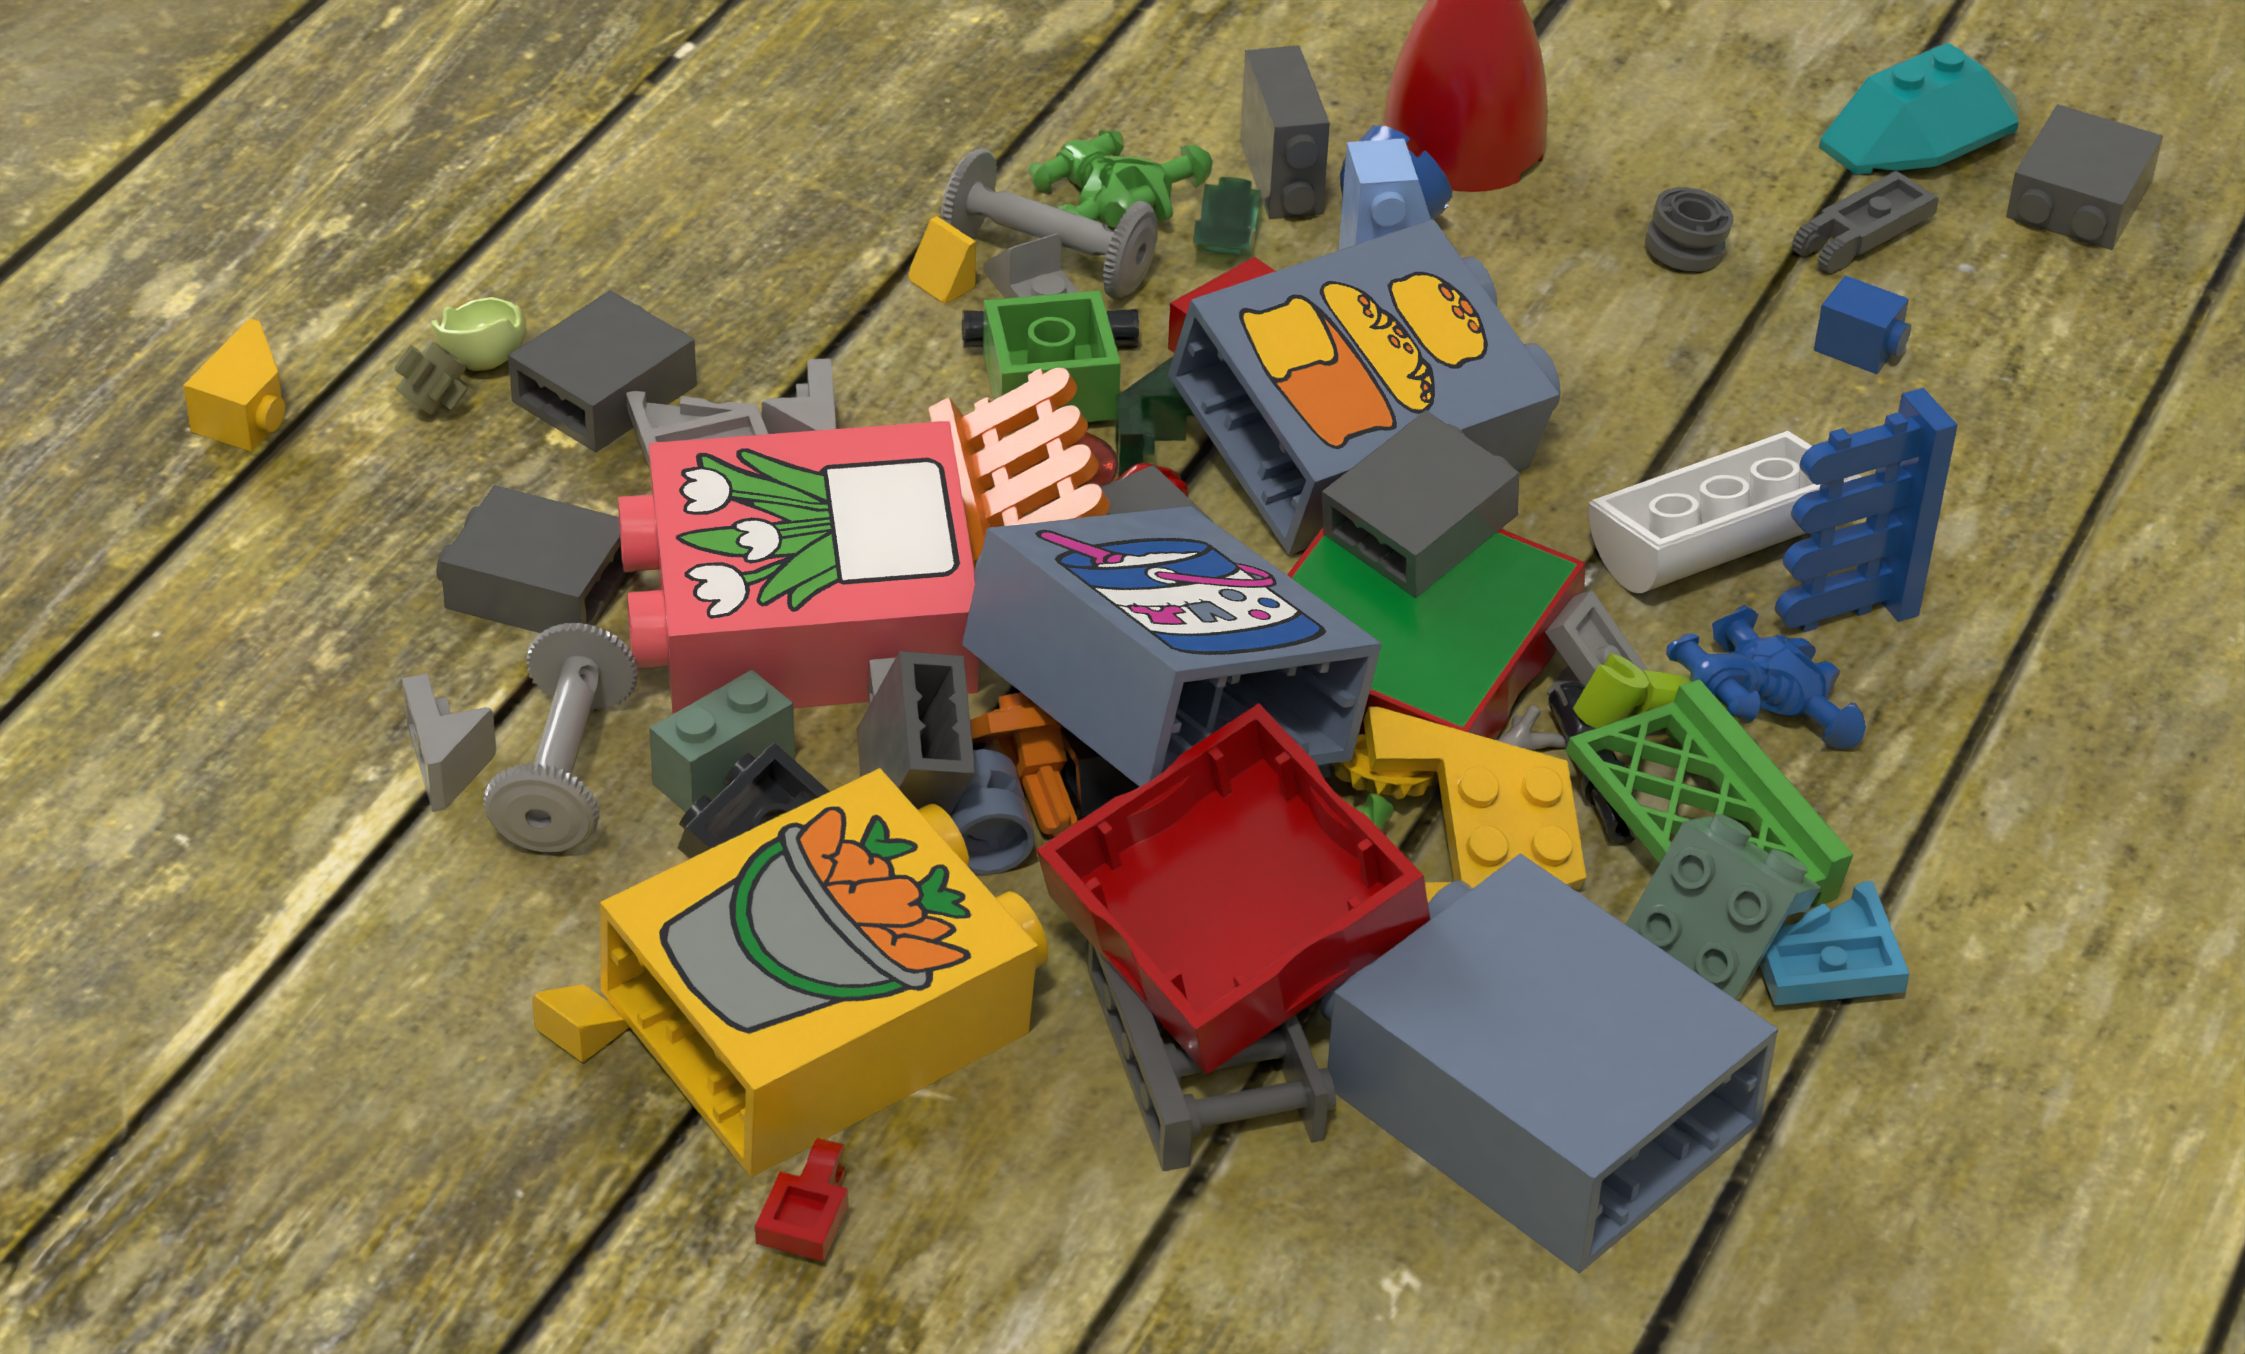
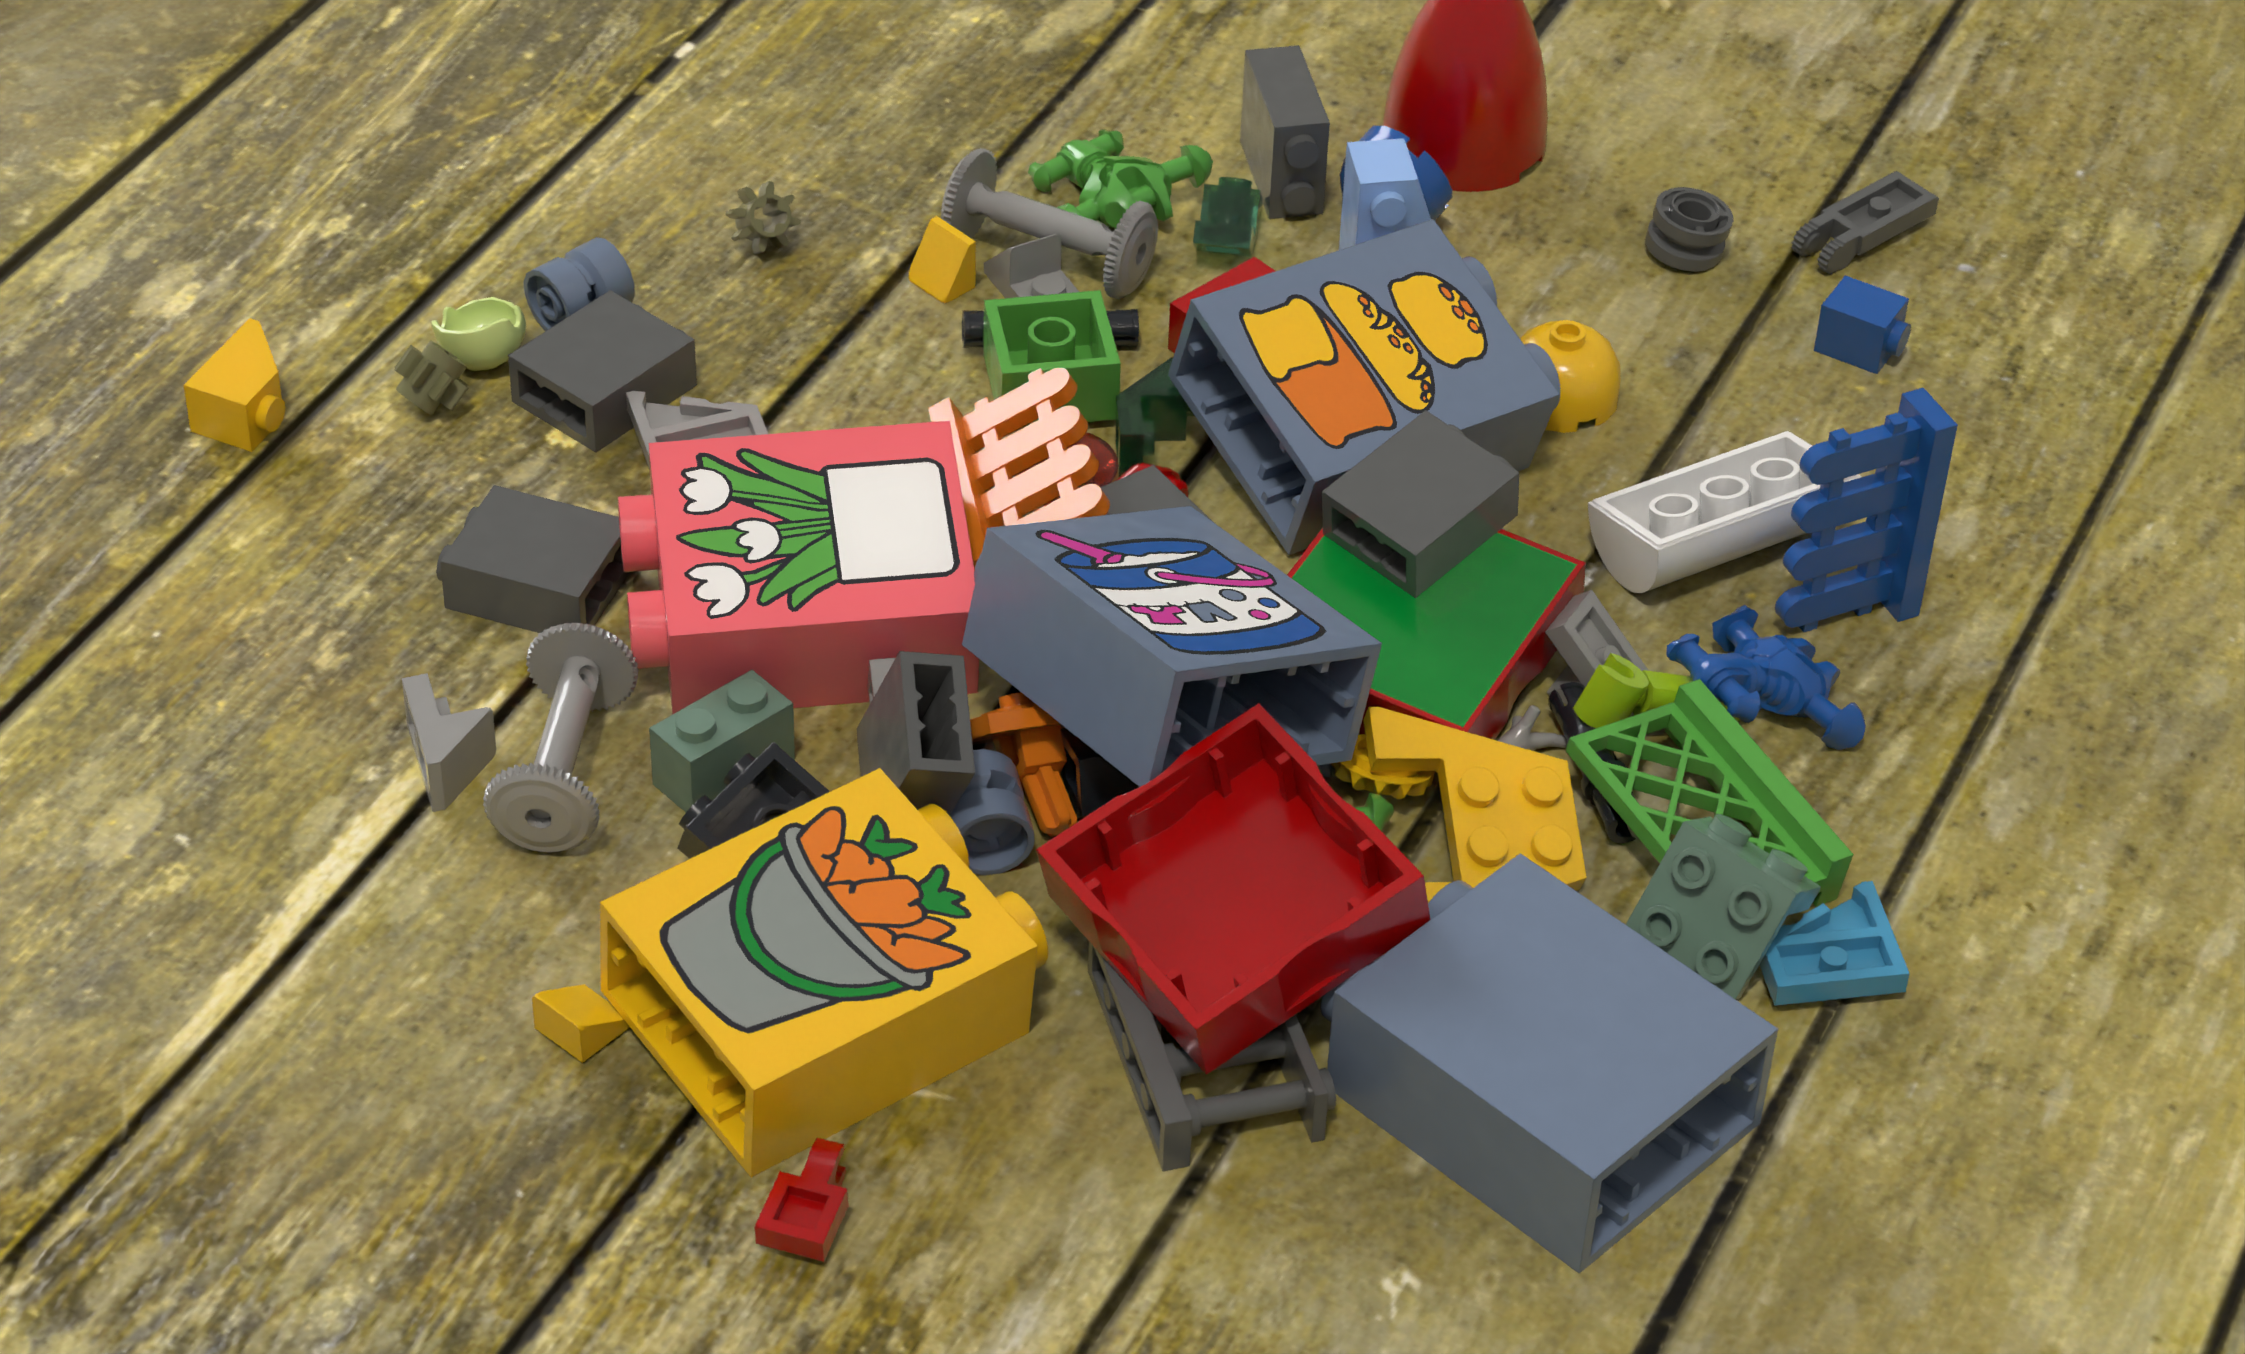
light grey slope [761,358,836,434] -> none
teal wedge [1819,42,2019,175] -> none
dark grey brick [2006,104,2163,250] -> none
none -> sand blue wheel [524,237,635,331]
none -> olive gear [725,181,801,254]
none -> yellow cylinder [1520,320,1621,433]

